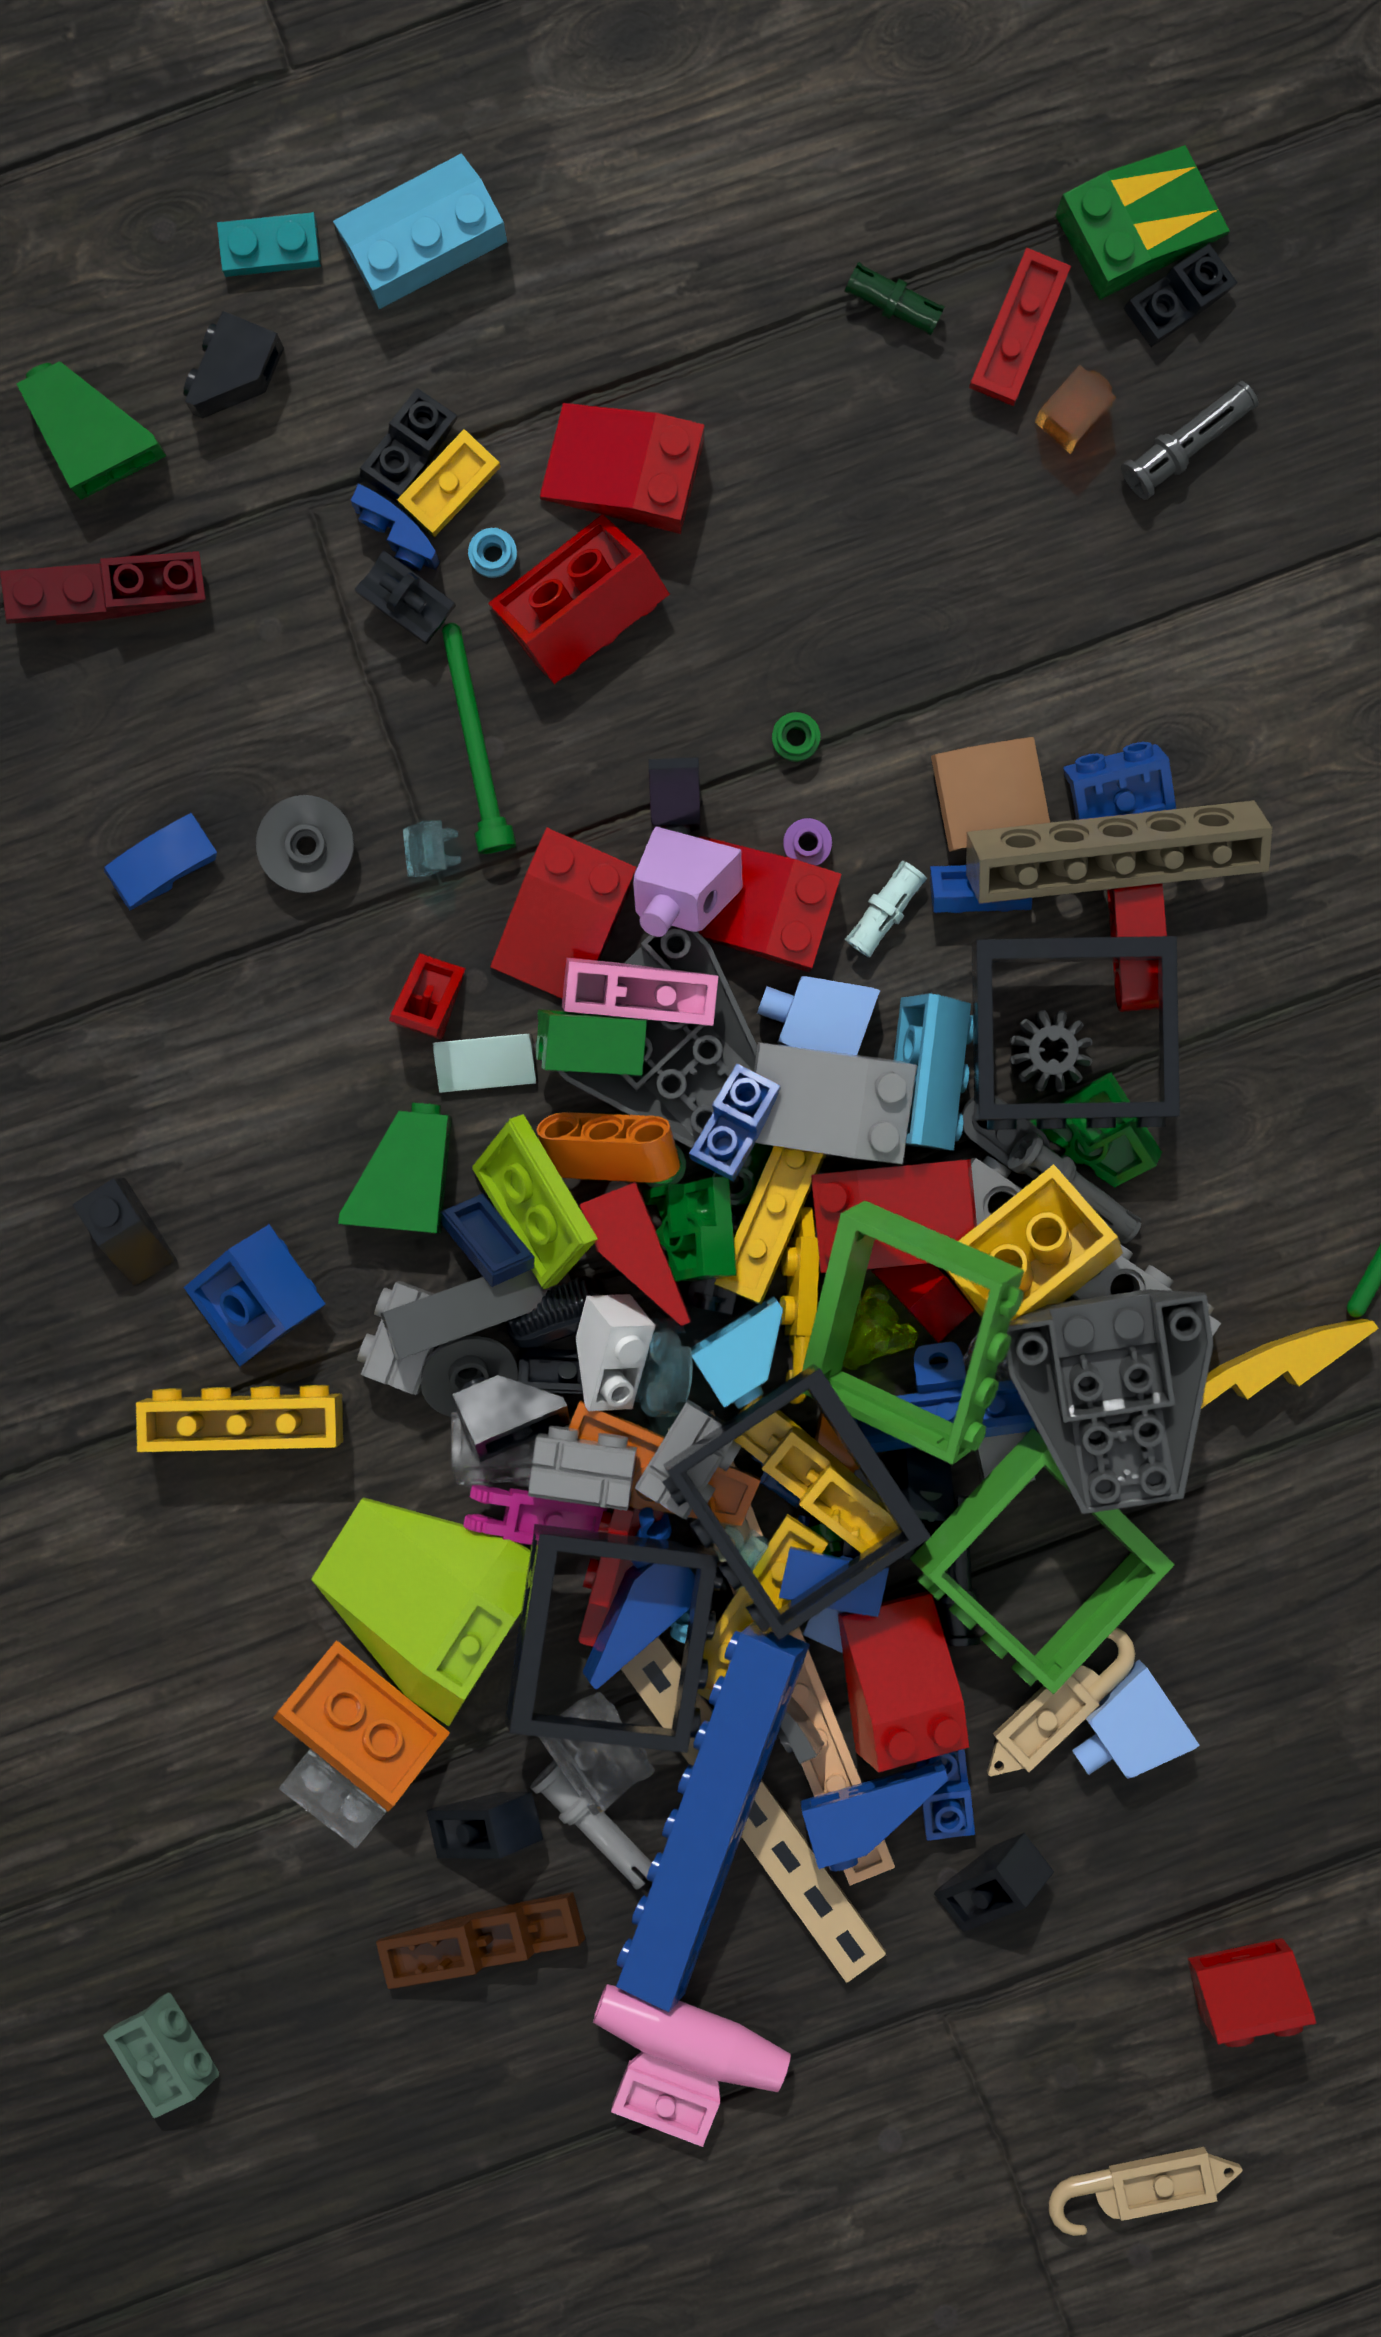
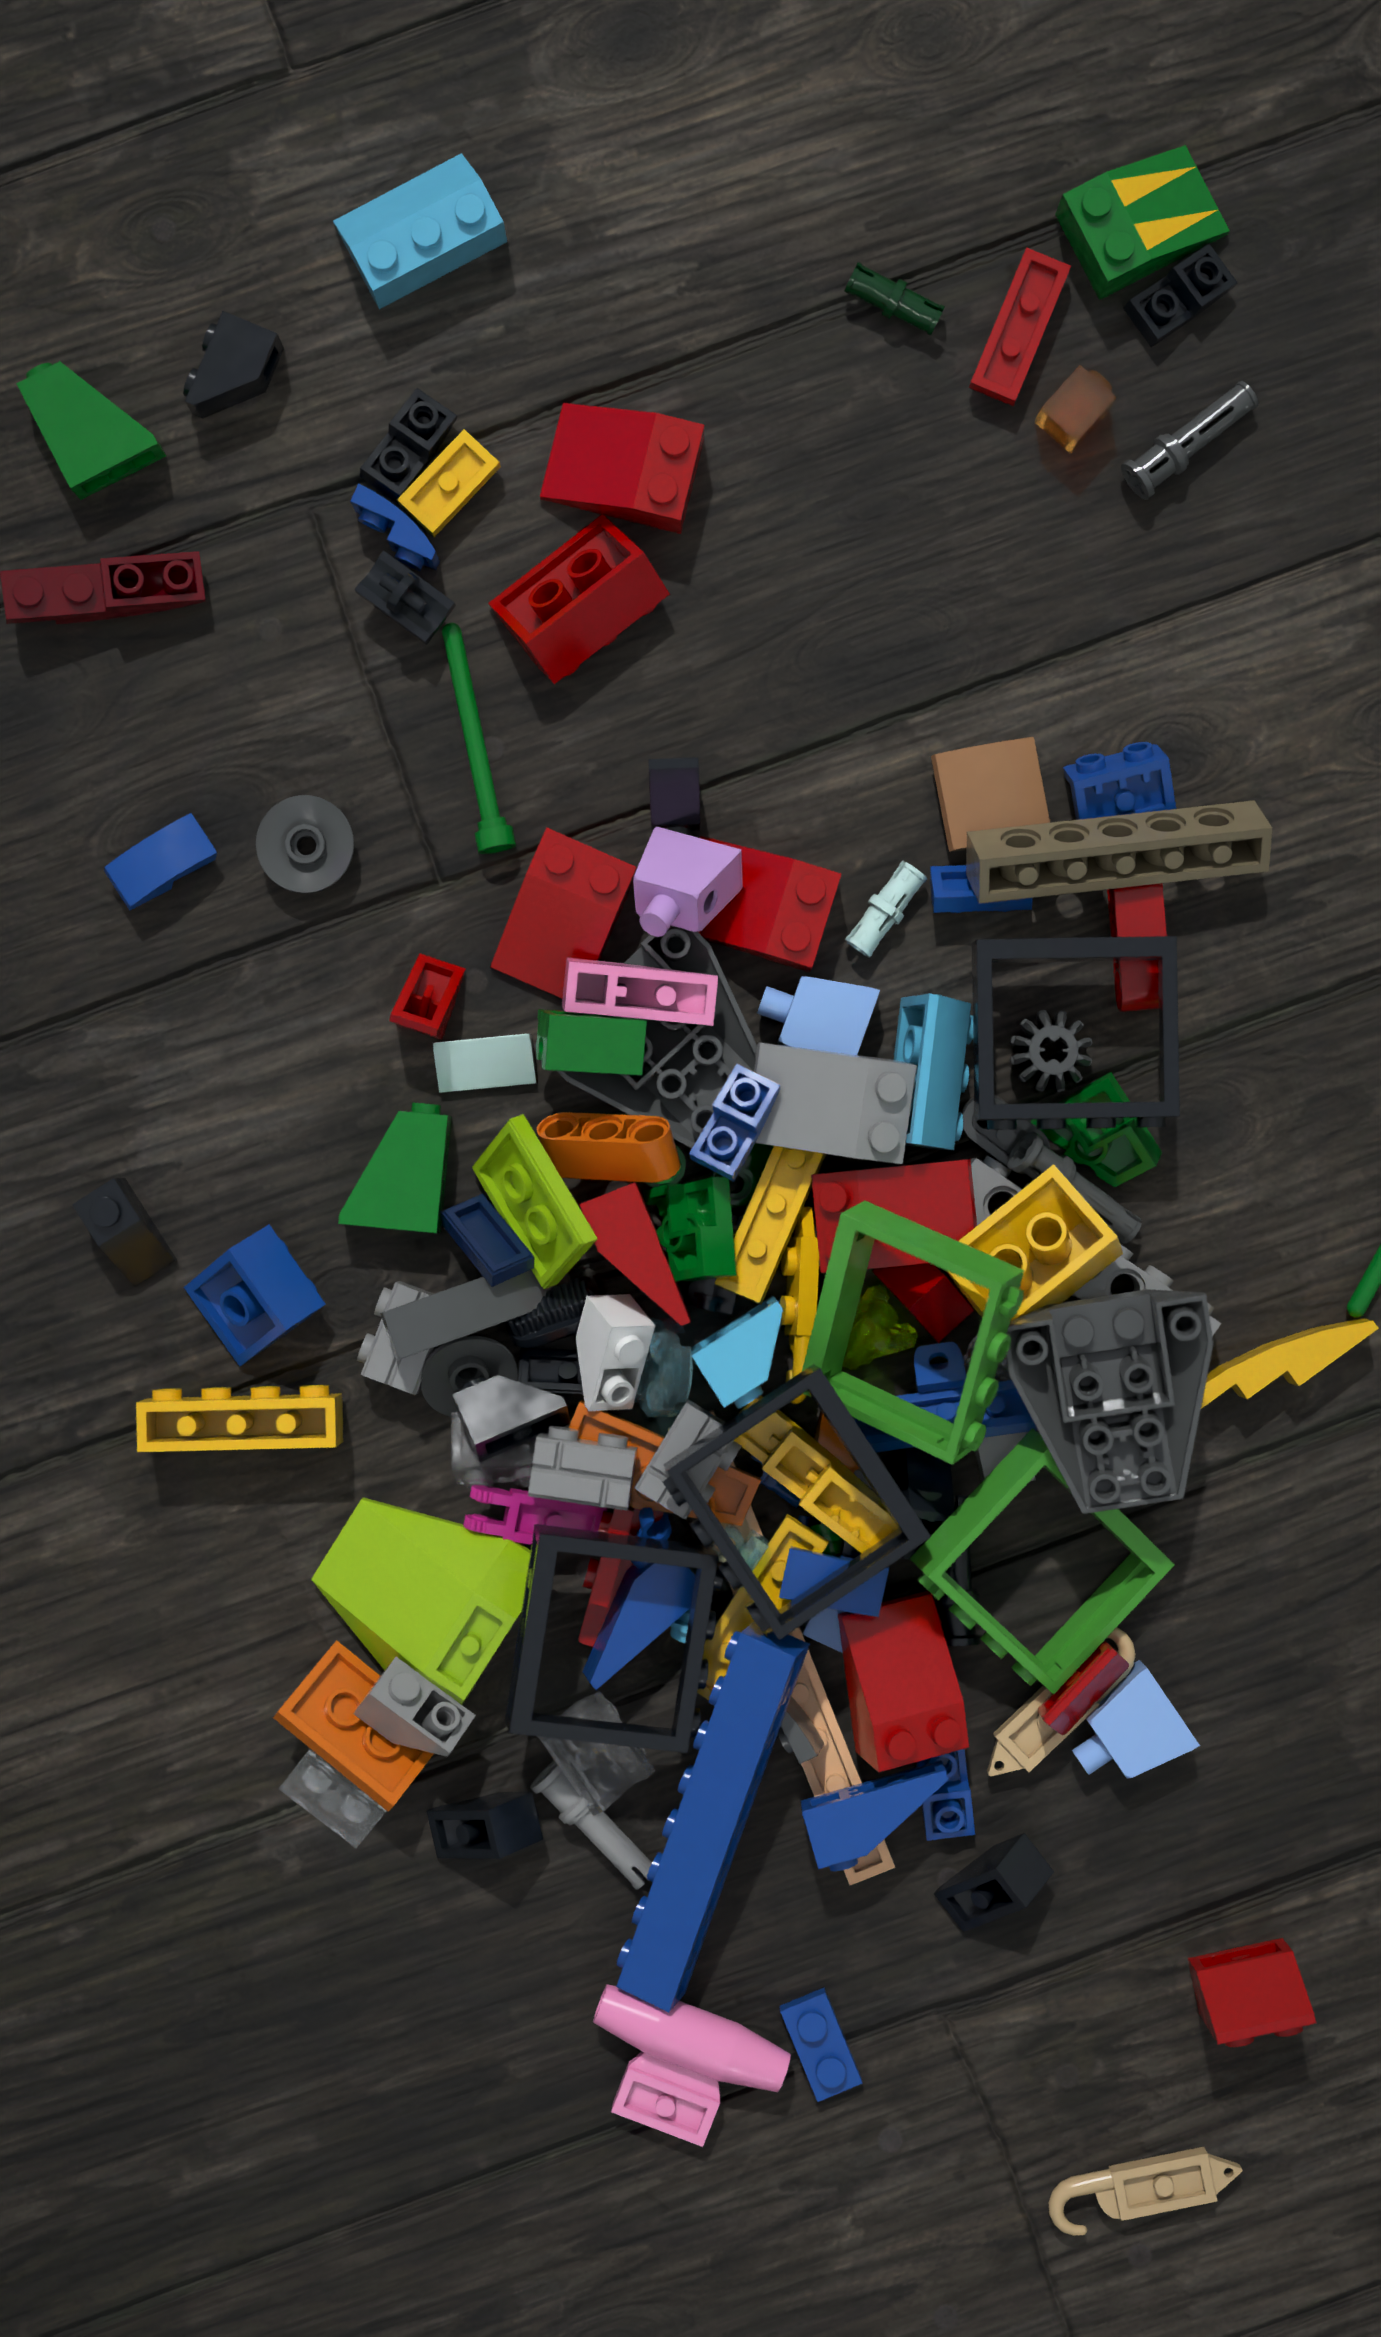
sand green bracket [103,1993,219,2119] -> none
teal plate [217,212,321,277] -> none
reddish brown slope [376,1892,585,1989] -> none
clear light blue tile [403,820,461,877] -> none
medium azure plate [468,528,517,578] -> none
tan tile [621,1636,886,1983] -> none
green plate [772,712,821,762] -> none
medium lavender plate [783,818,832,866] -> none
none -> light grey slope [353,1657,476,1757]
none -> blue plate [780,1988,863,2102]
none -> red slope [1038,1640,1129,1735]

